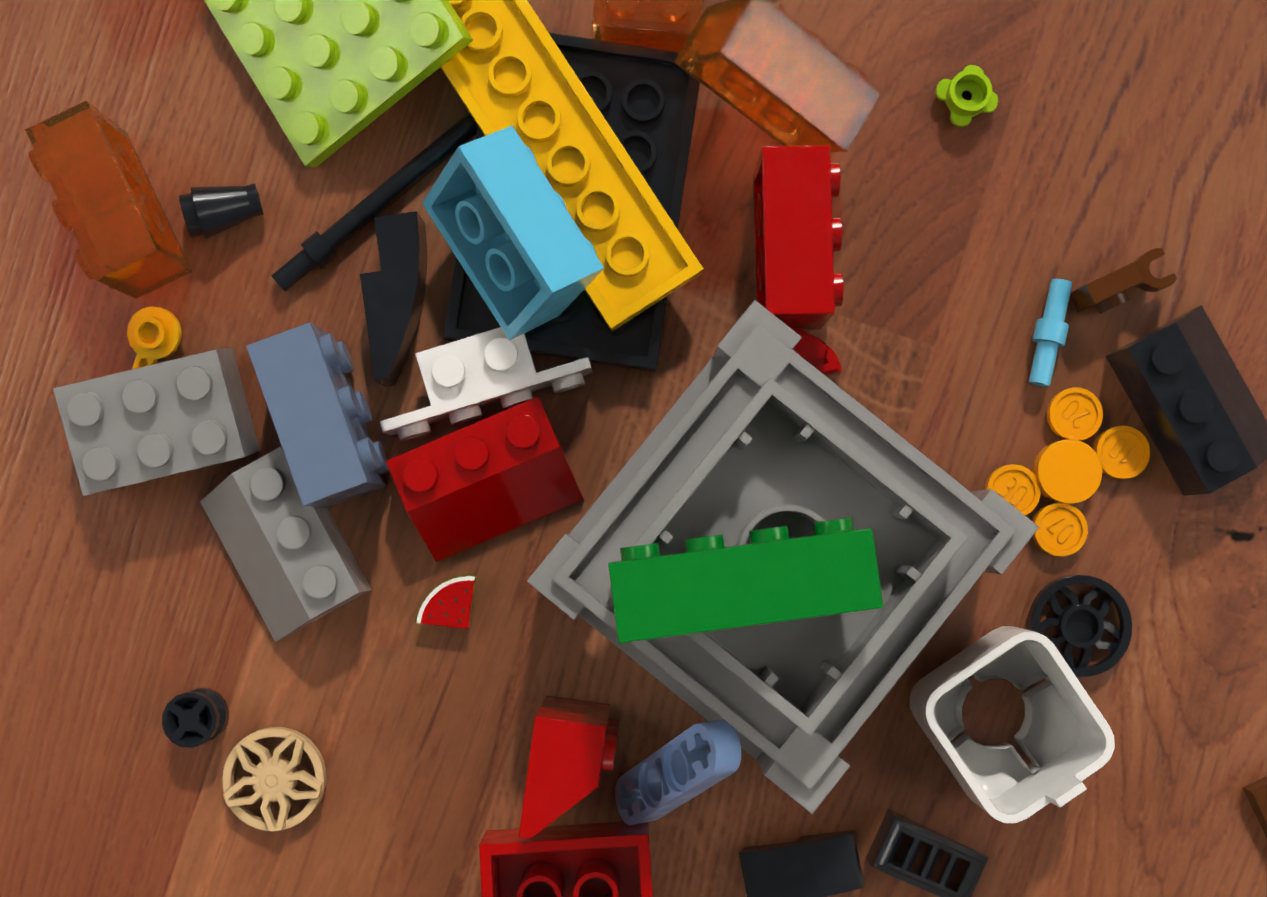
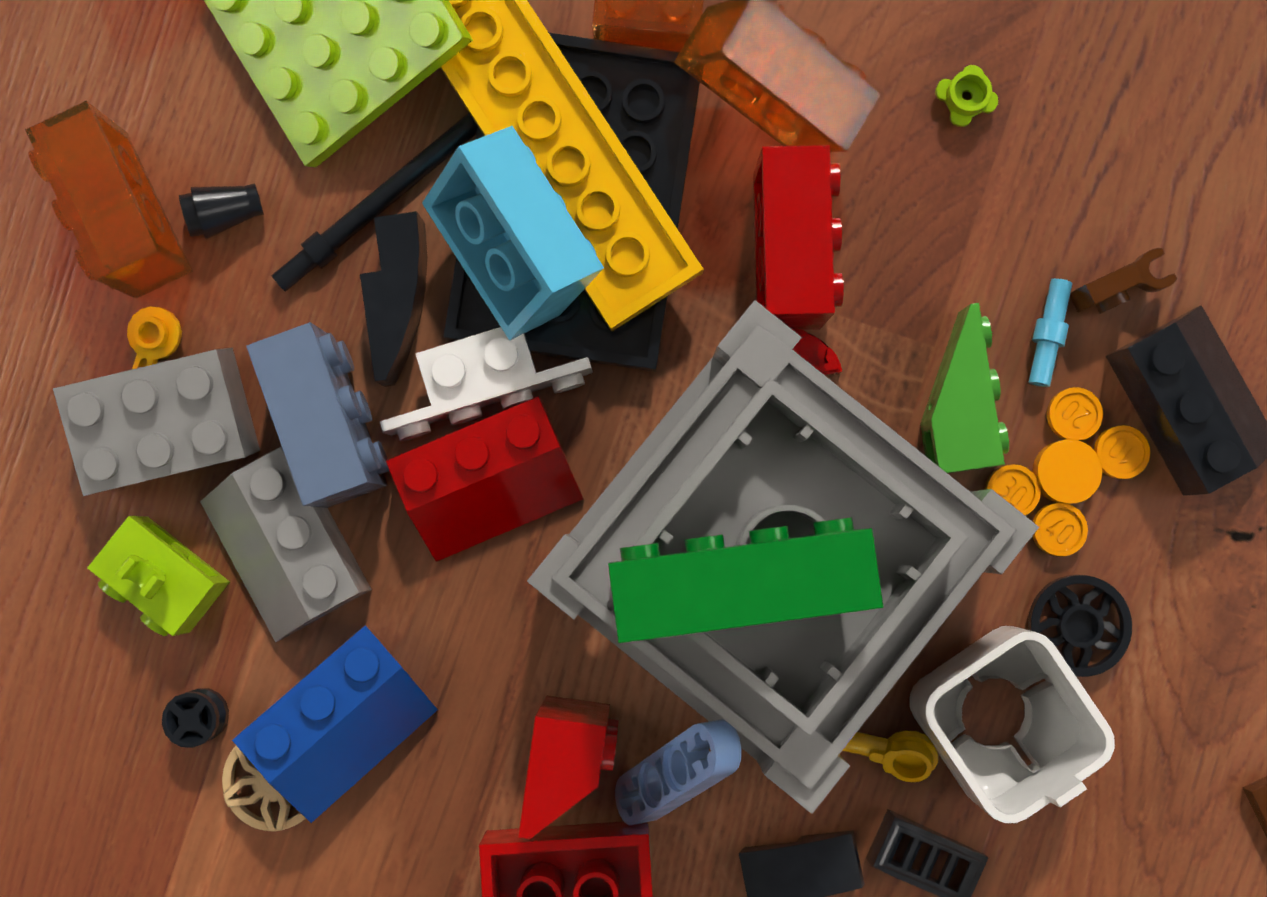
red tile [415,574,477,629] -> none
none -> lime brick [87,516,230,636]
none -> blue slope [232,625,438,823]
none -> yellow plate [842,731,939,782]
none -> bright green slope [920,303,1009,473]

